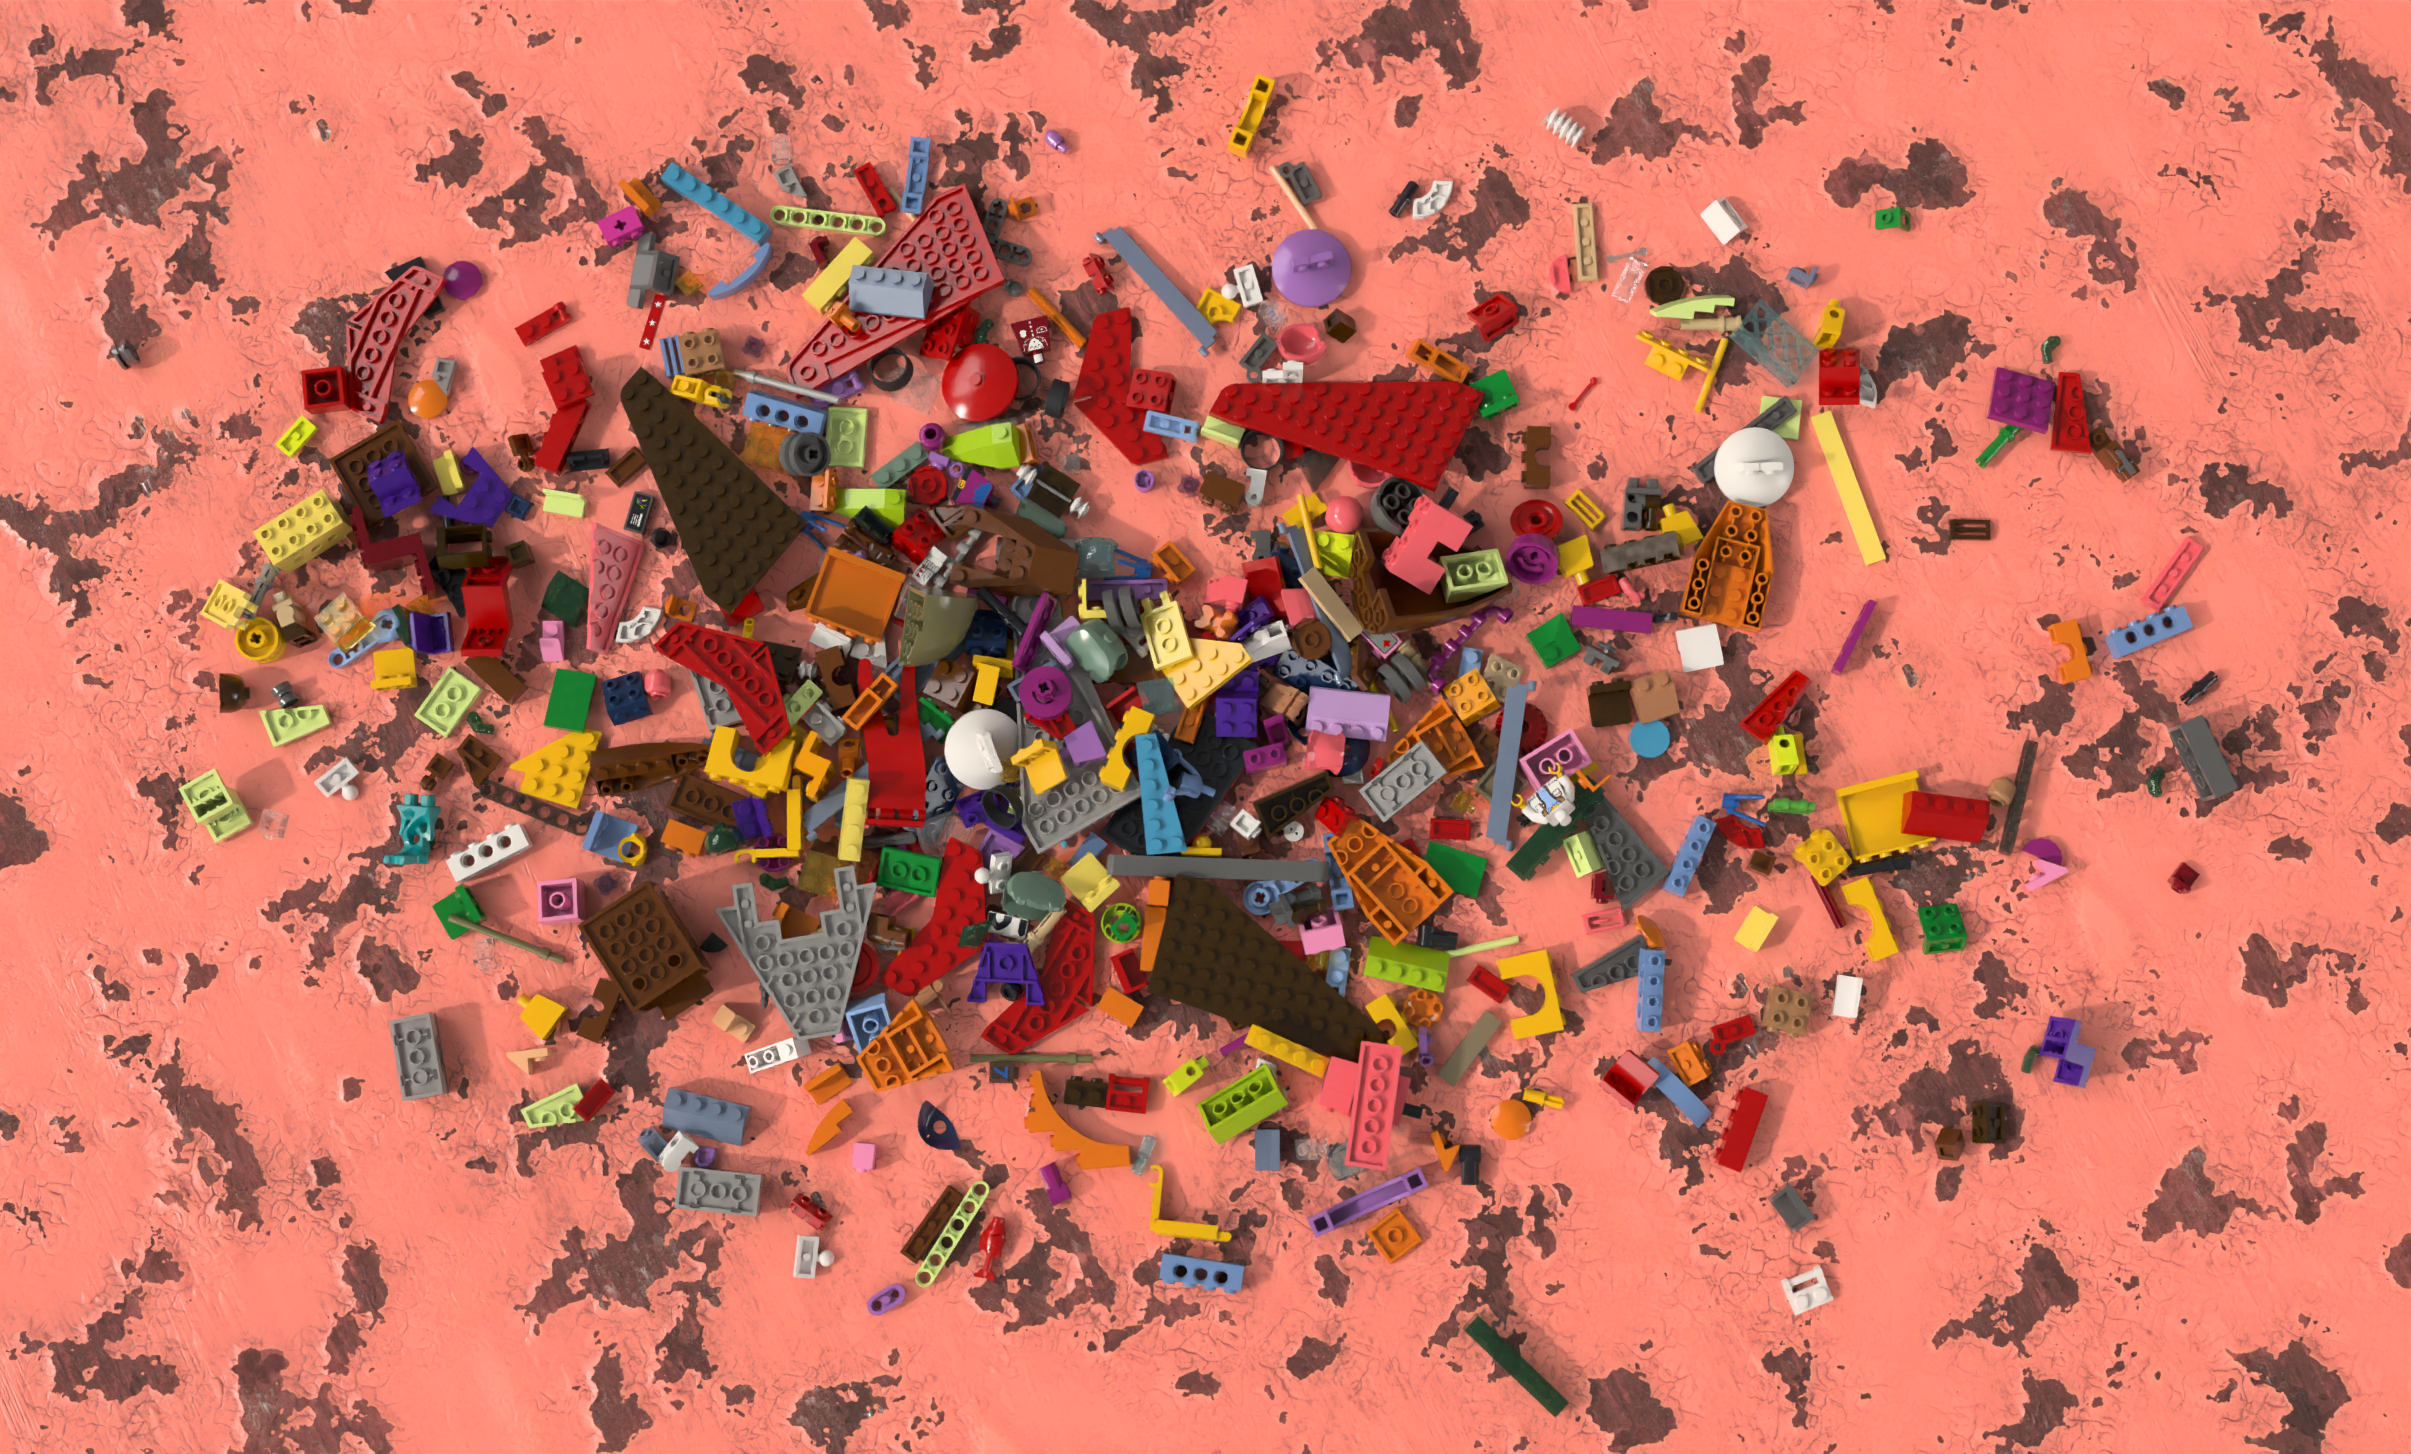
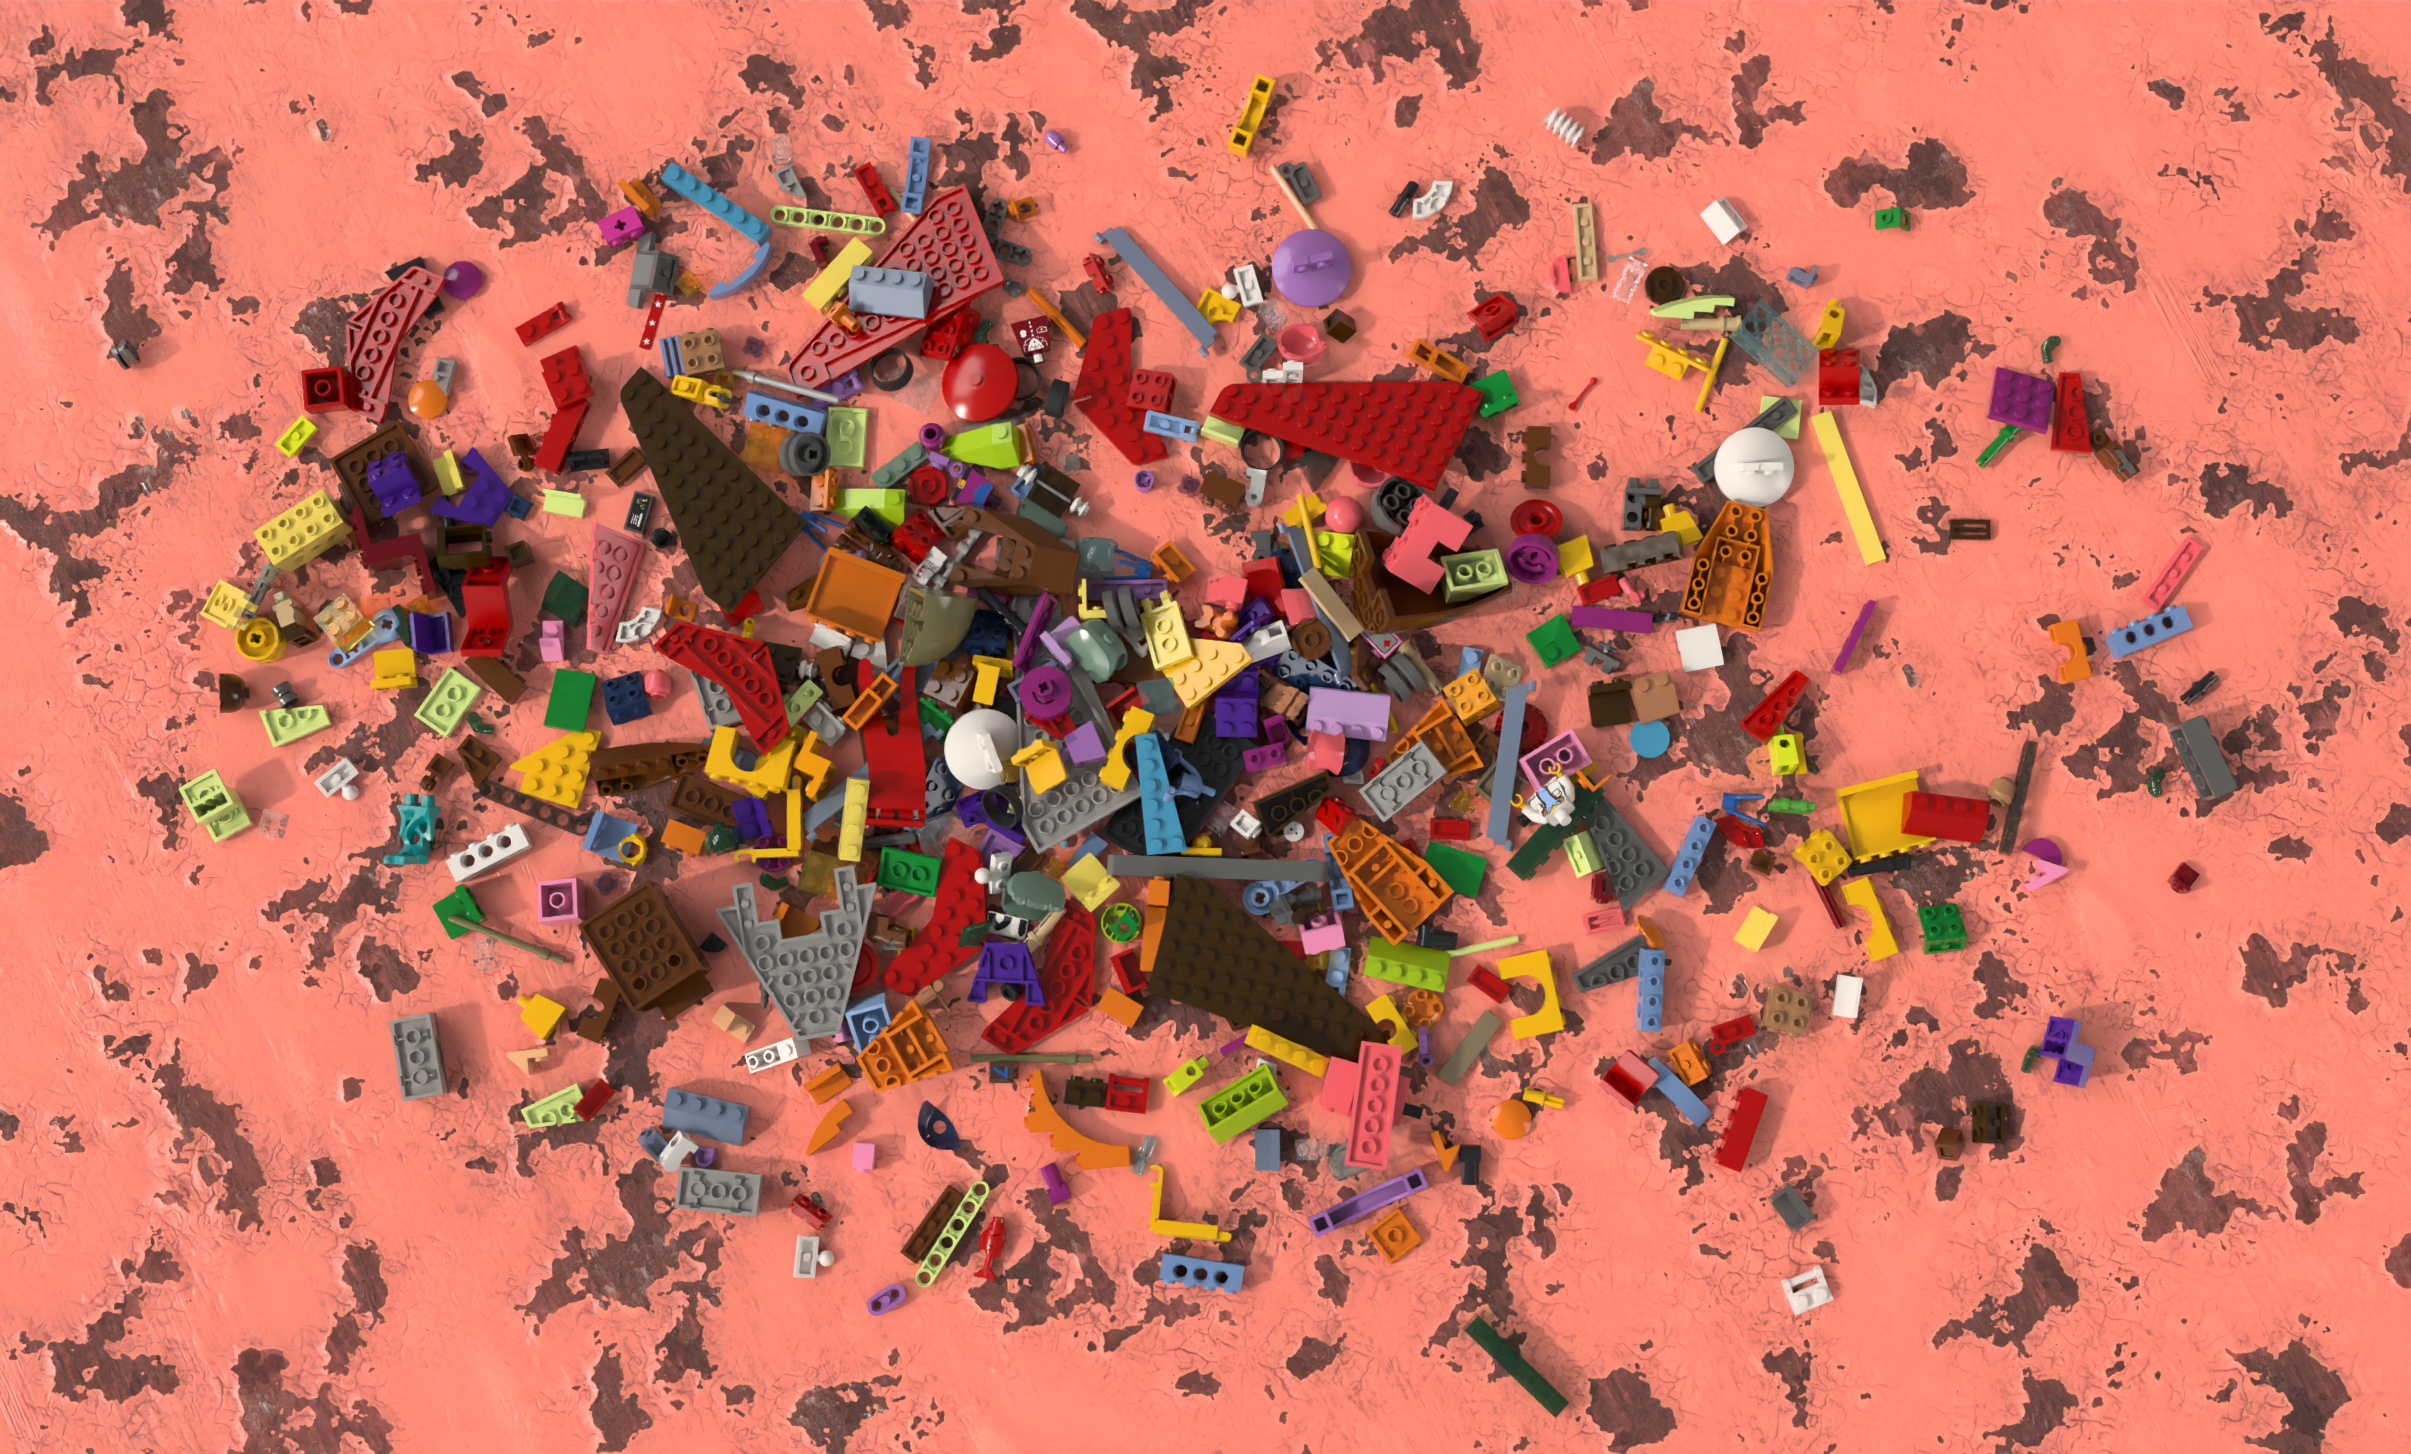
orange bracket [838,738,860,778] -> none
magenta bar [1427,606,1514,694] -> none
yellow tile [1564,488,1607,531] -> none

